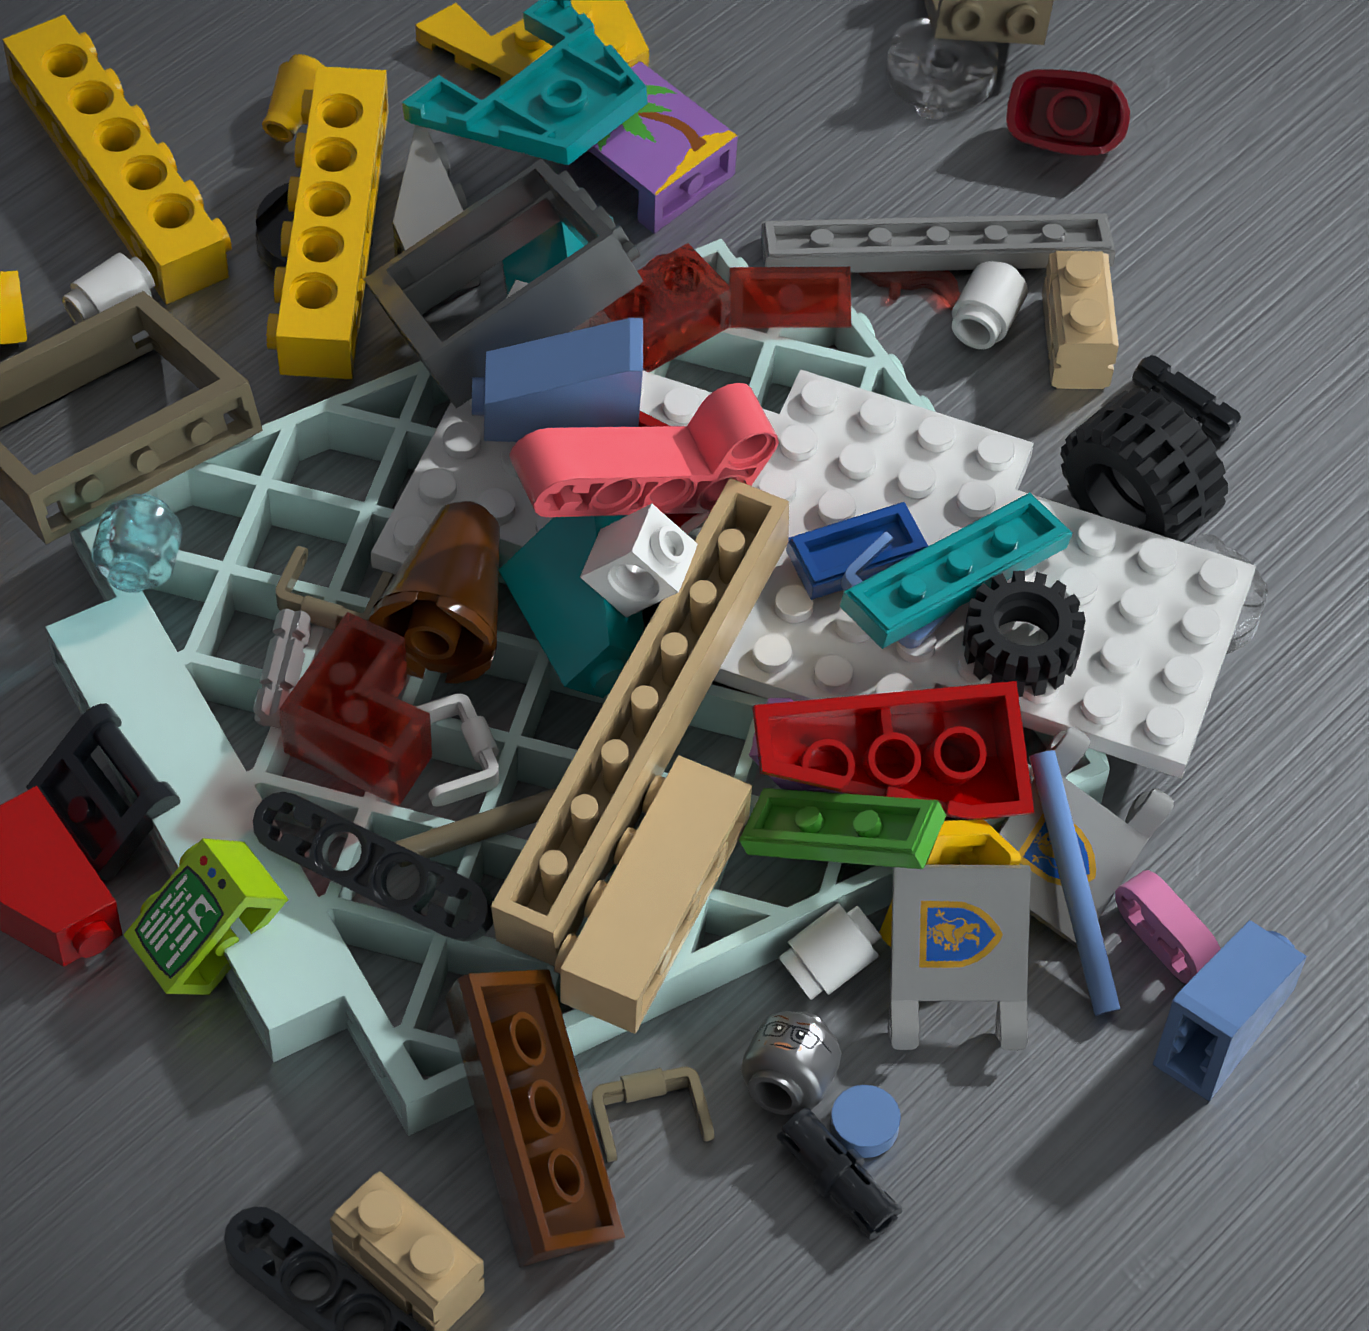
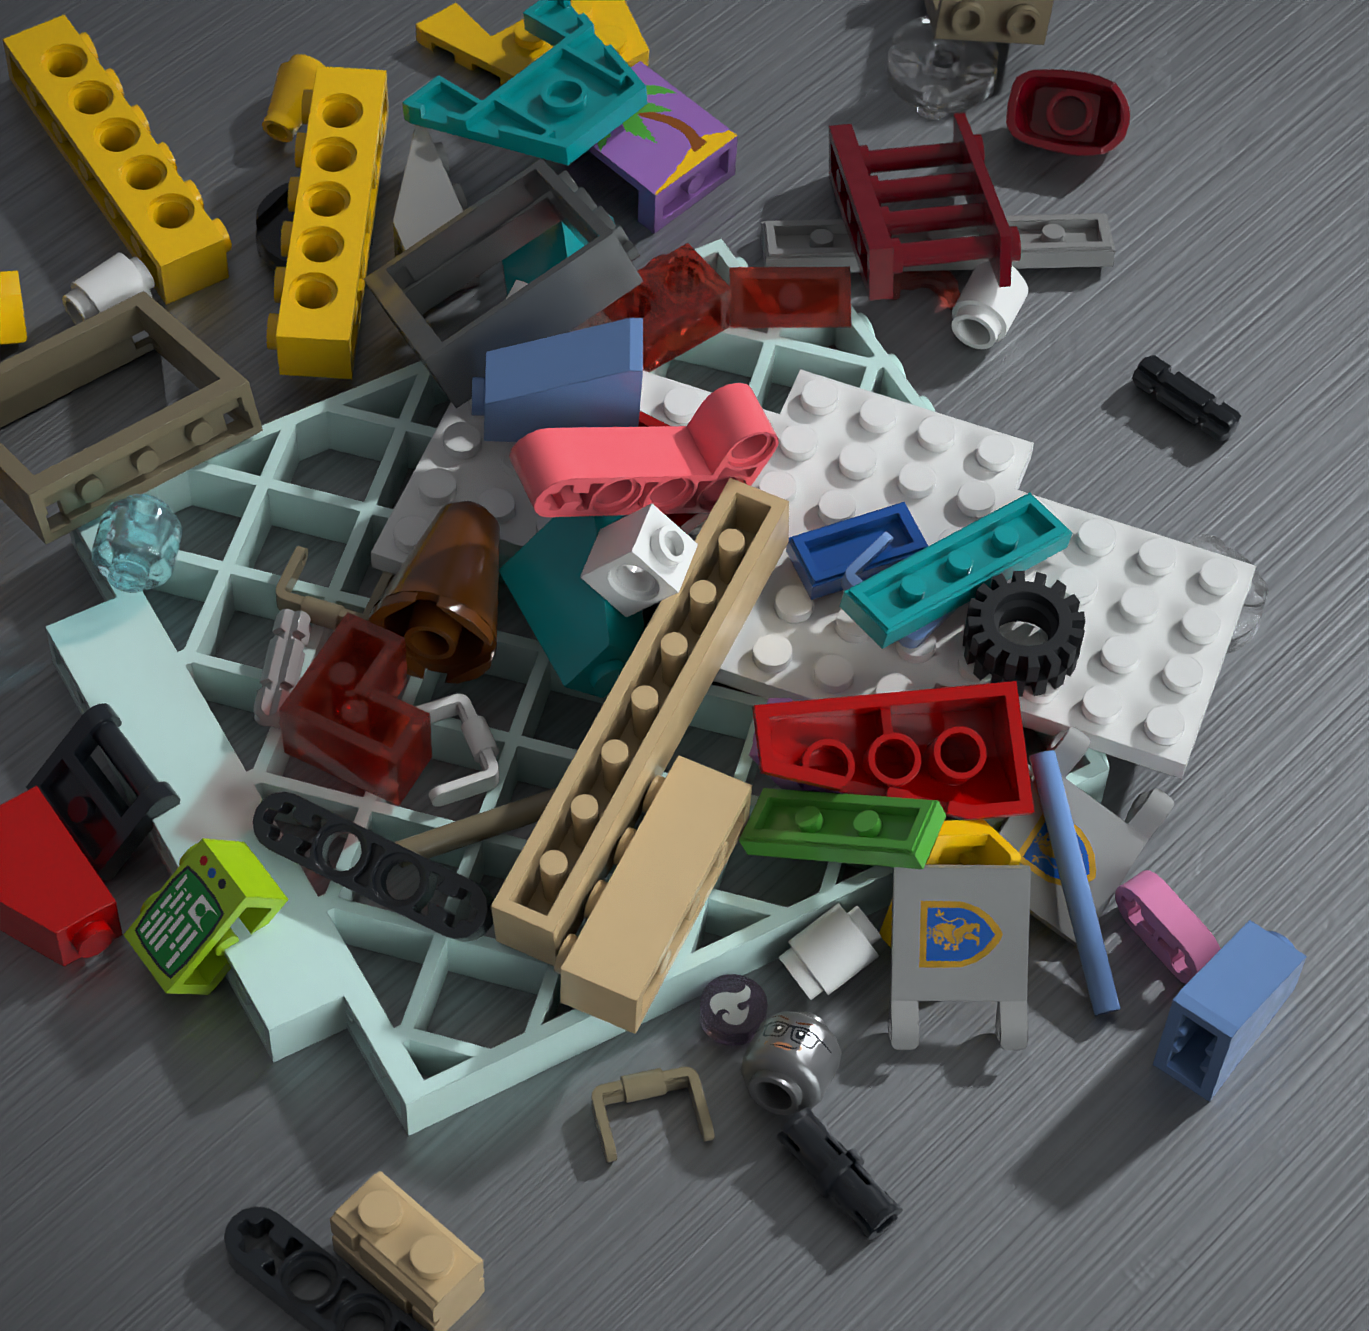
reddish brown slope [445,969,625,1267] -> none
medium blue tile [830,1085,901,1158] -> none
tan brick [1042,251,1119,389] -> none
black tyre [1060,388,1228,542] -> none
none -> clear purple tile [699,974,768,1045]
none -> dark red fence [829,113,1021,301]

